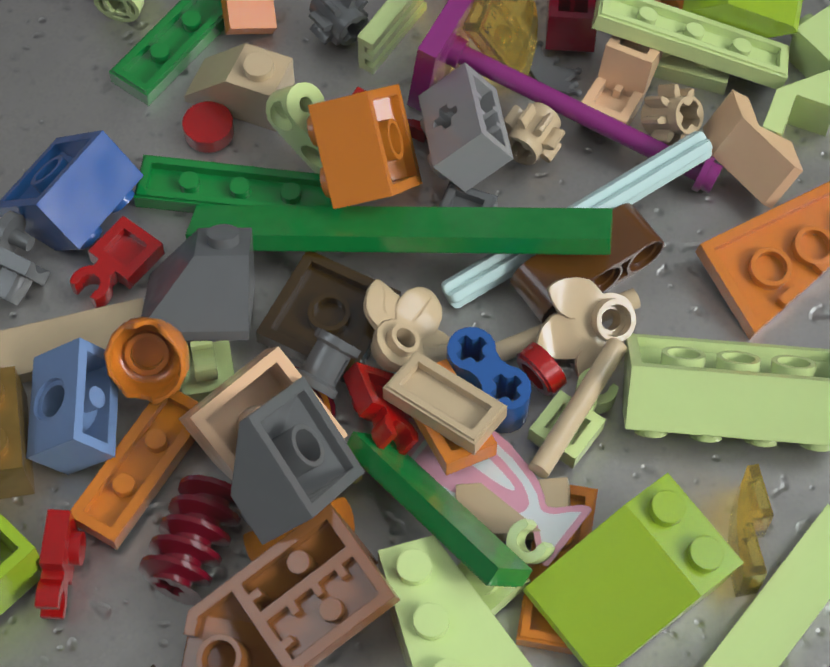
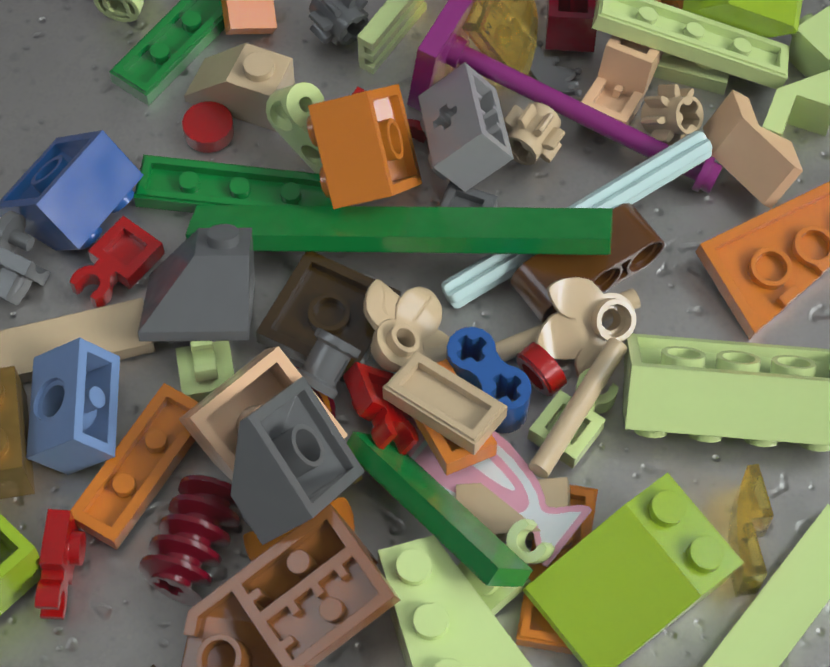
orange hair [104,317,190,405] -> none

